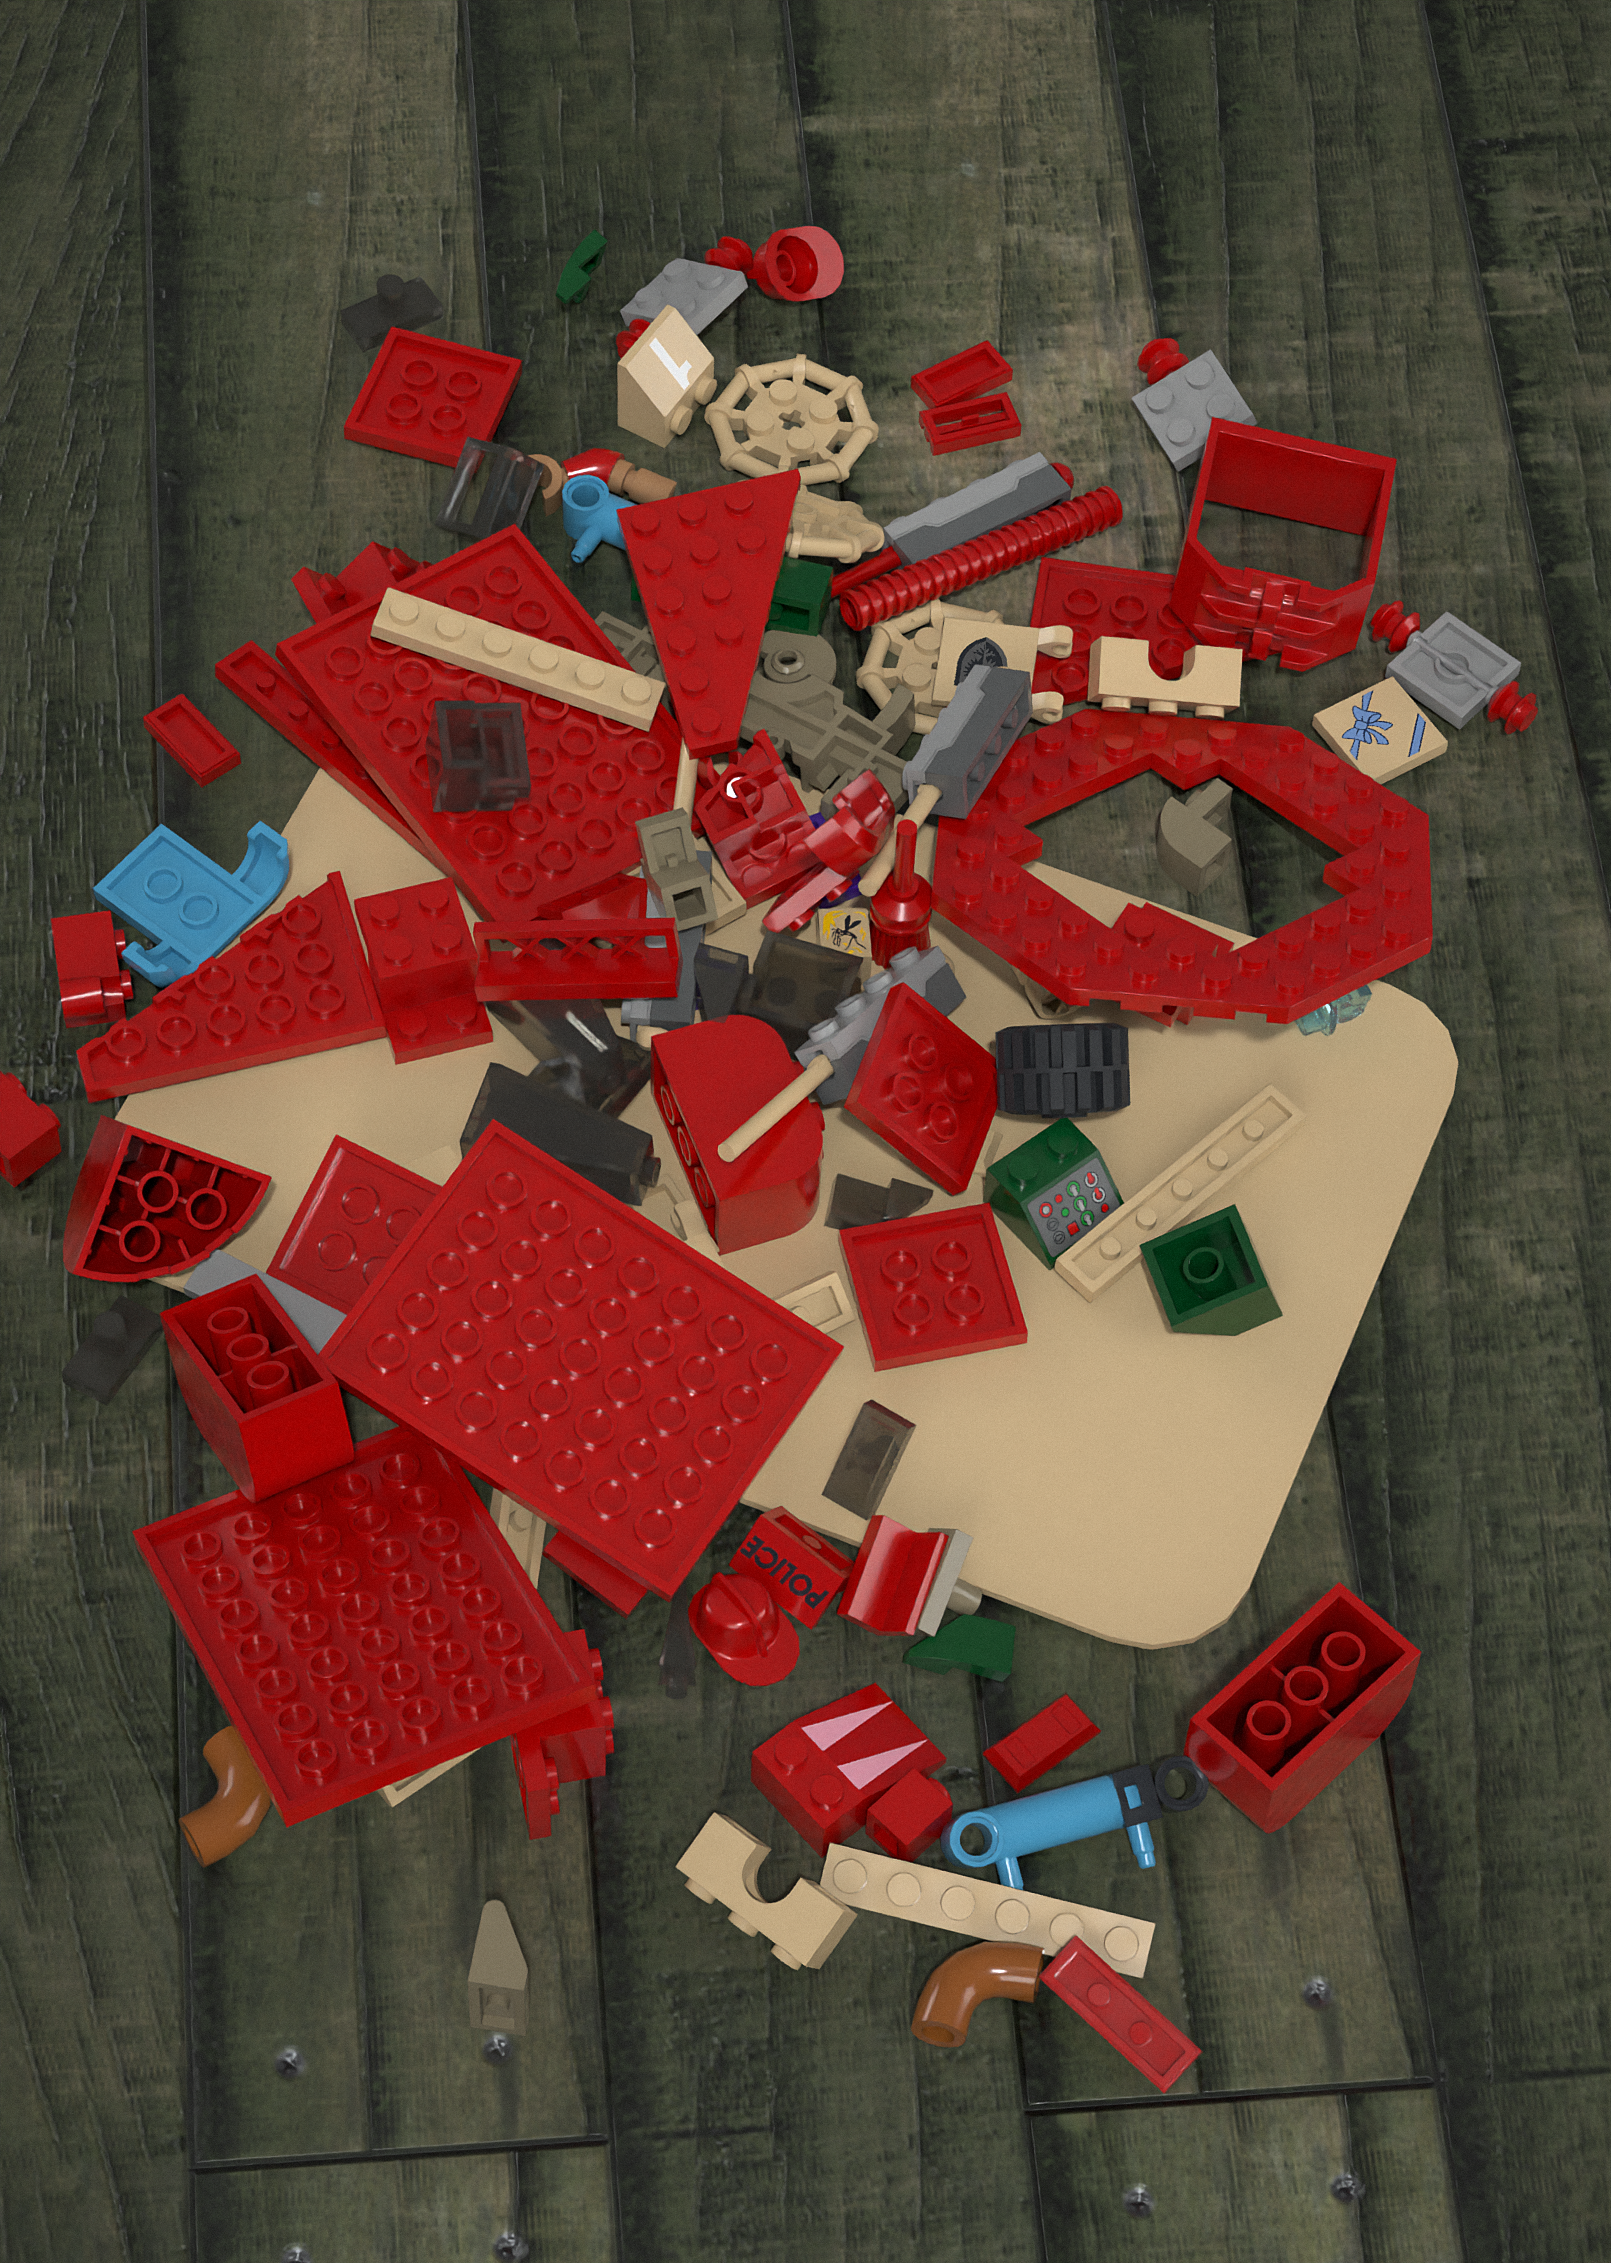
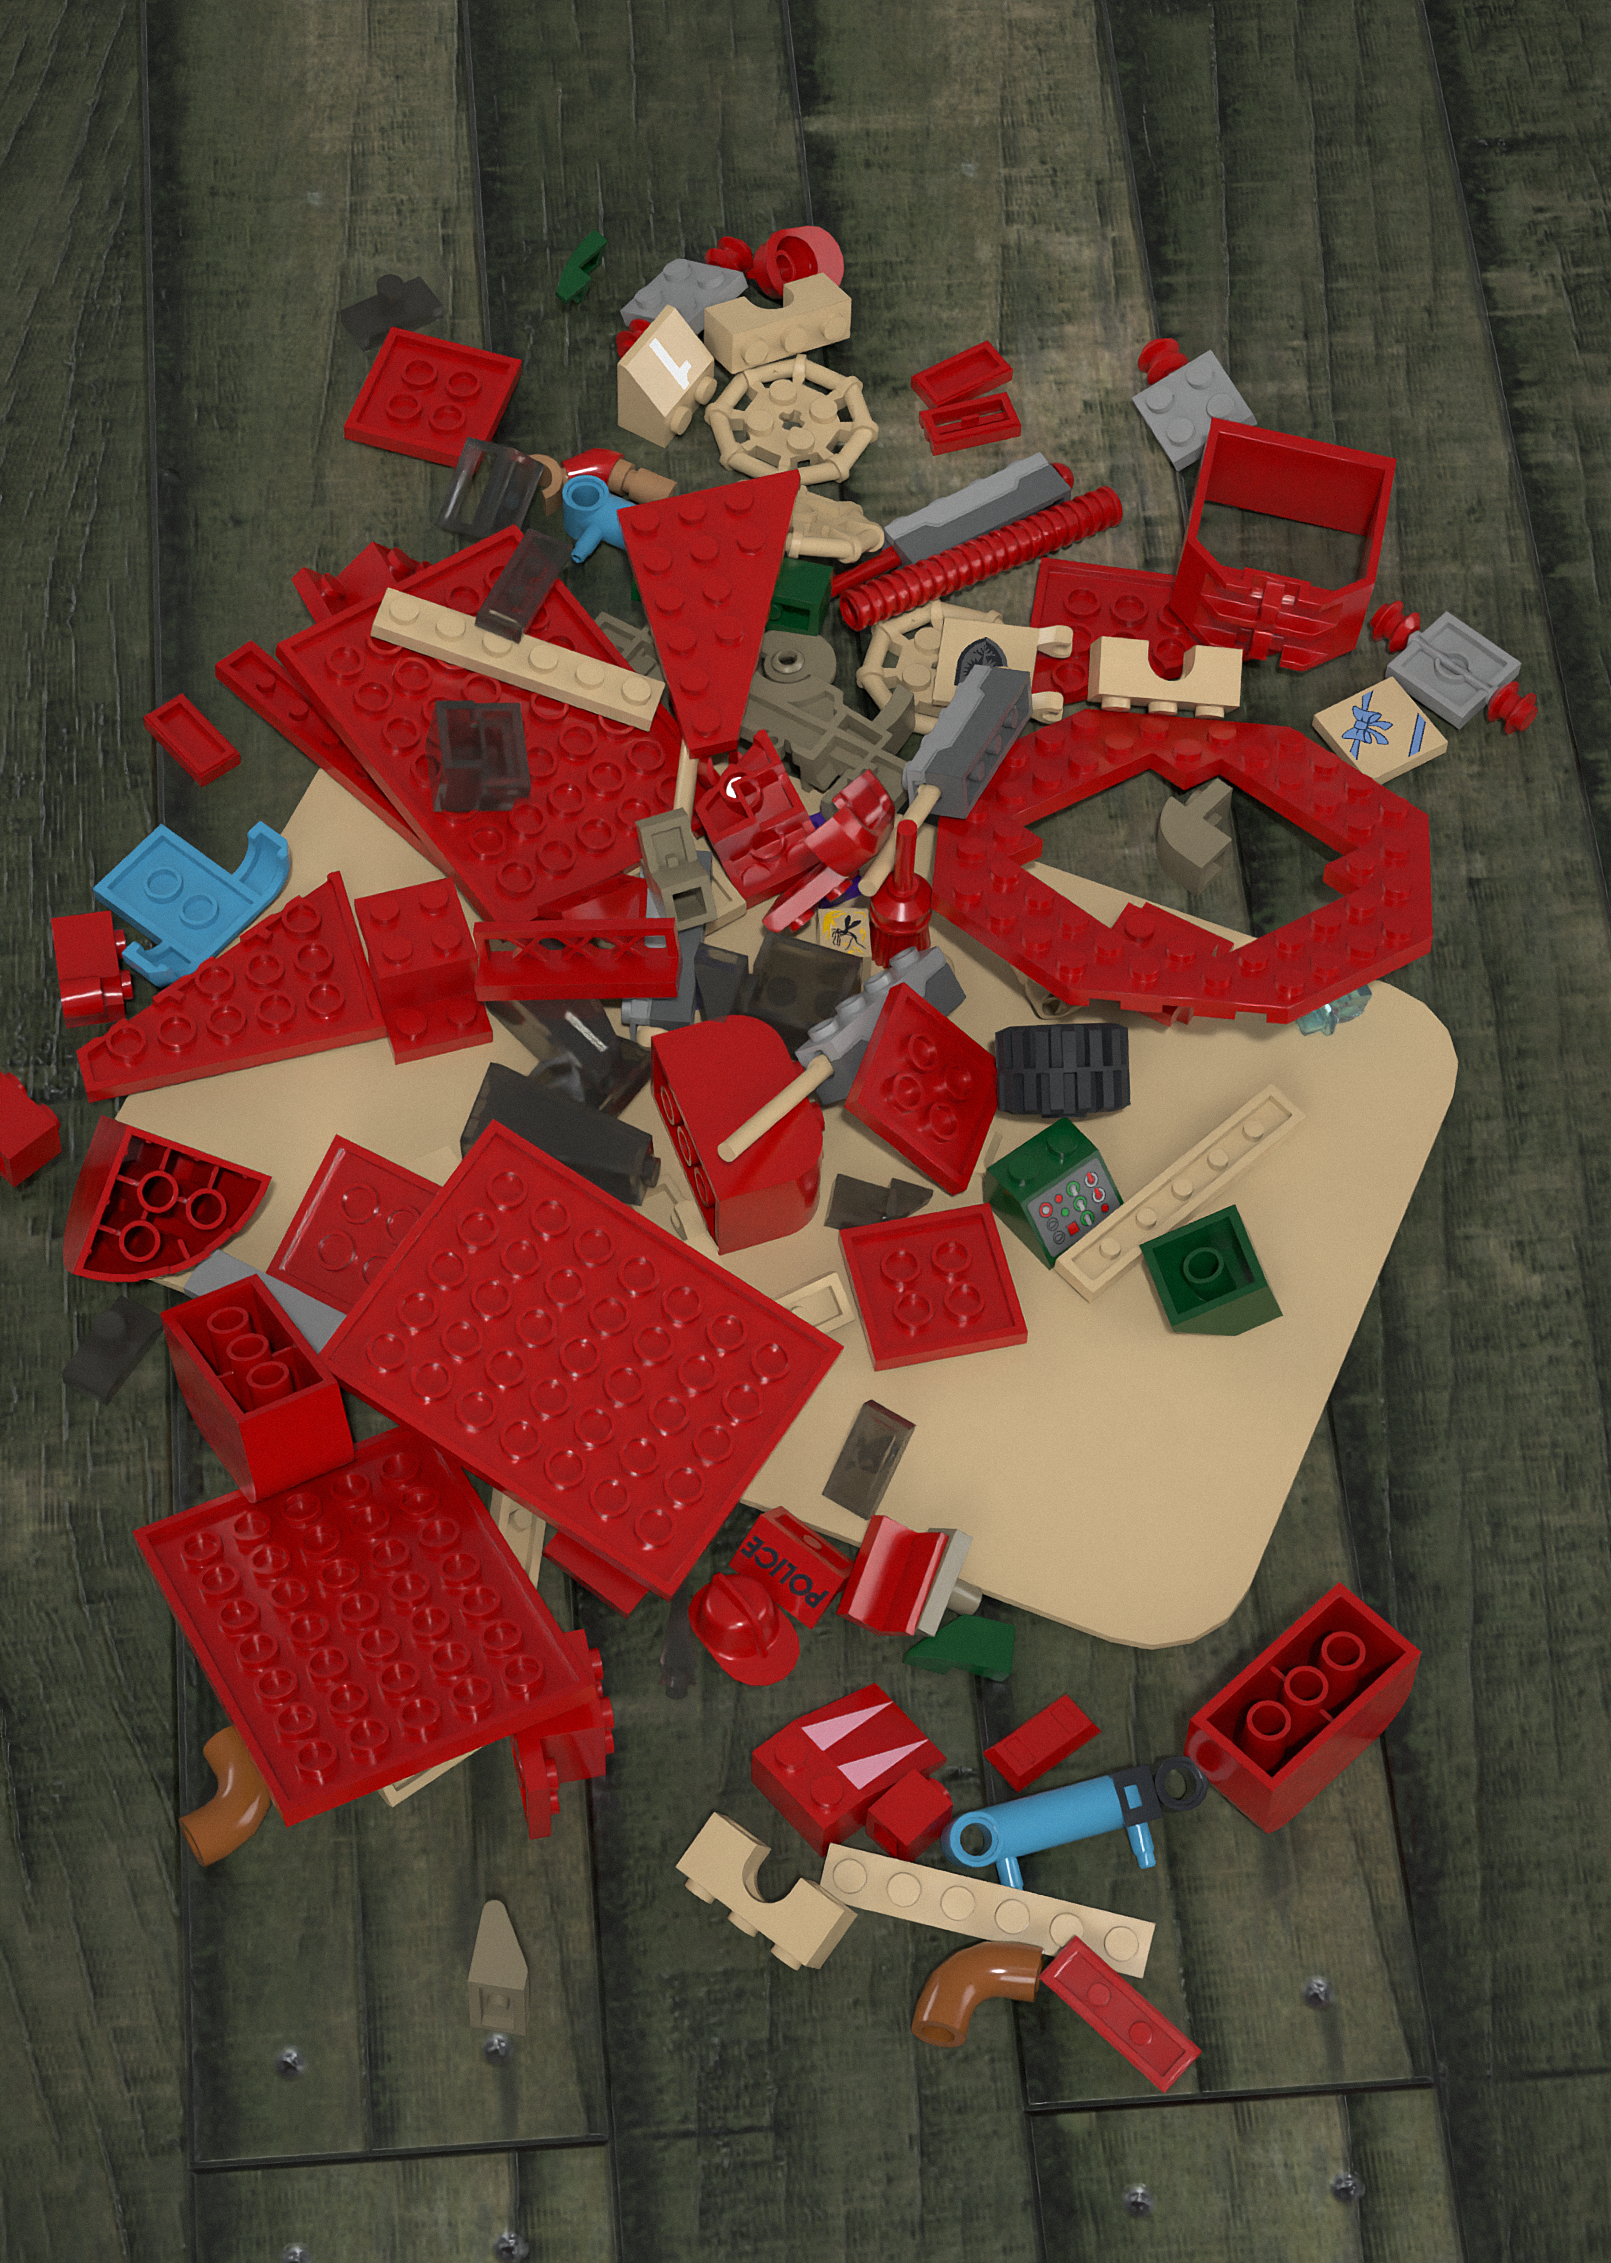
none -> clear smoke tile [474,528,573,644]
none -> tan arch [704,272,851,374]

